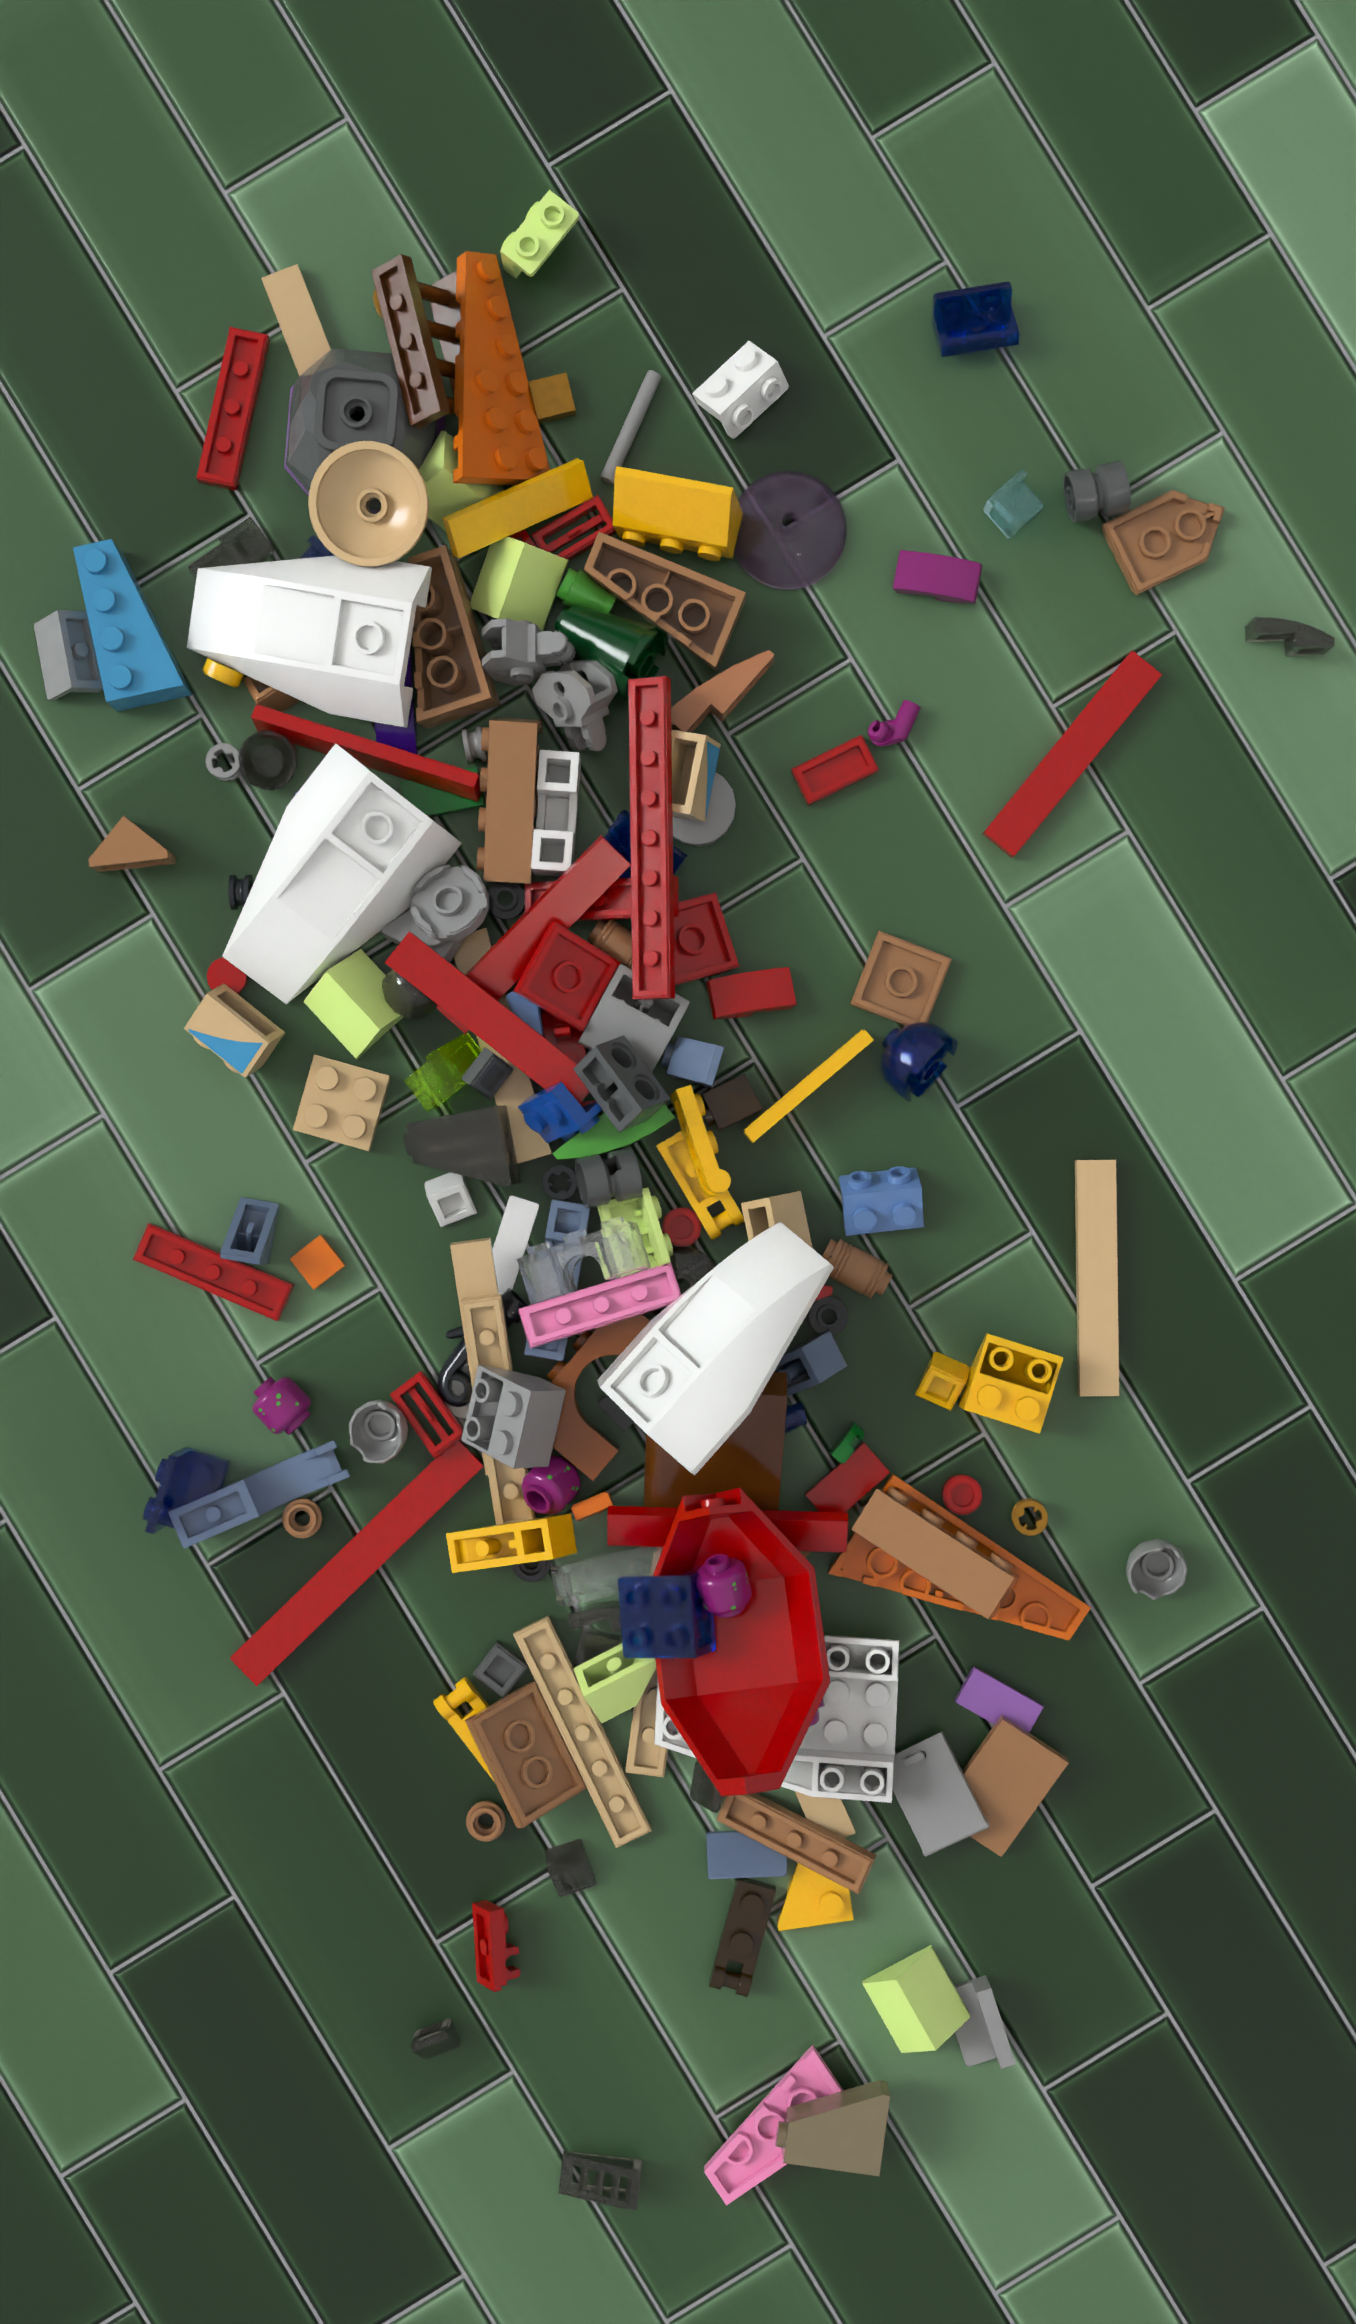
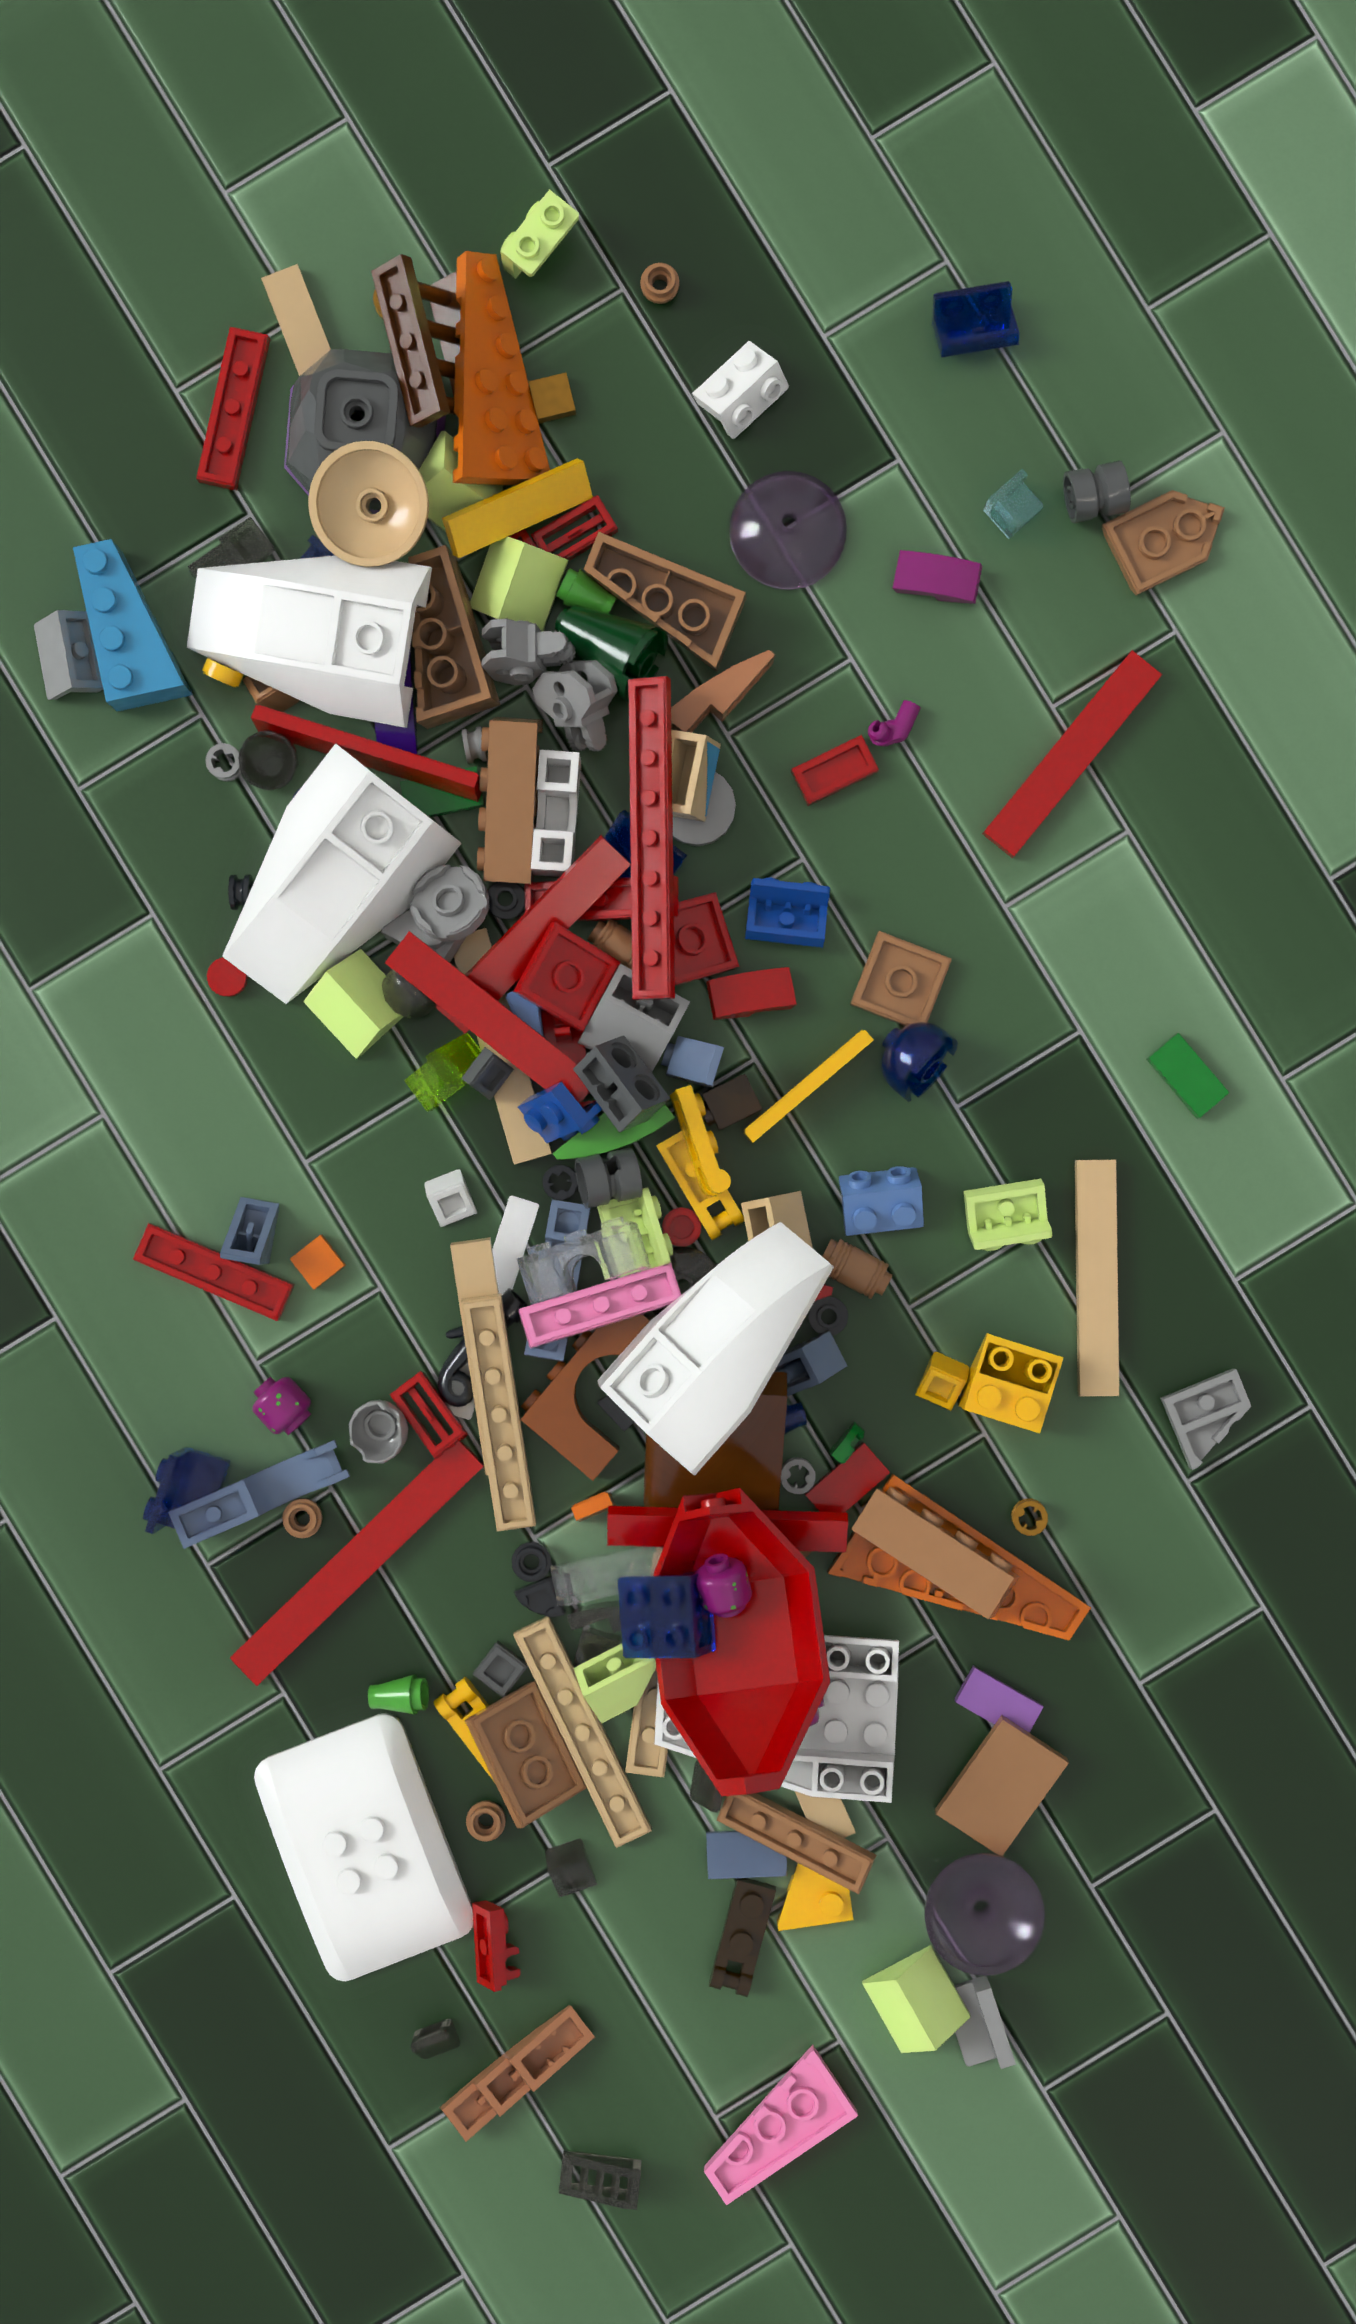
medium nougat slope [88,816,176,872] -> none
tan brick [184,984,285,1078] -> none
tan plate [293,1054,392,1151] -> none
clear smoke slope [404,1105,521,1186] -> none
yellow slope [446,1513,577,1573] -> none
light grey slope [461,1365,566,1469] -> none
magenta head [522,1455,581,1515] -> none
light grey bar [600,370,662,484] -> none
yellow slope [613,466,743,561] -> none
dark tan slope [776,2080,890,2177] -> none
light grey container [893,1731,990,1857] -> none
red tile [942,1474,982,1515] -> none
light grey hair [1126,1539,1188,1600] -> none
clear smoke slope [1245,617,1335,656] -> none
none -> white wedge [254,1713,473,1981]
none -> bright green cone [368,1674,429,1715]
none -> nougat slope [440,2005,595,2142]
none -> black tile [514,1576,566,1617]
none -> medium nougat plate [640,263,679,304]
none -> blue bracket [745,878,830,948]
none -> light grey bush [781,1457,815,1494]
none -> clear purple dish [924,1853,1045,1976]
none -> yellowish green bracket [963,1178,1052,1251]
none -> green tile [1146,1033,1229,1119]
none -> light grey wing [1160,1368,1251,1470]

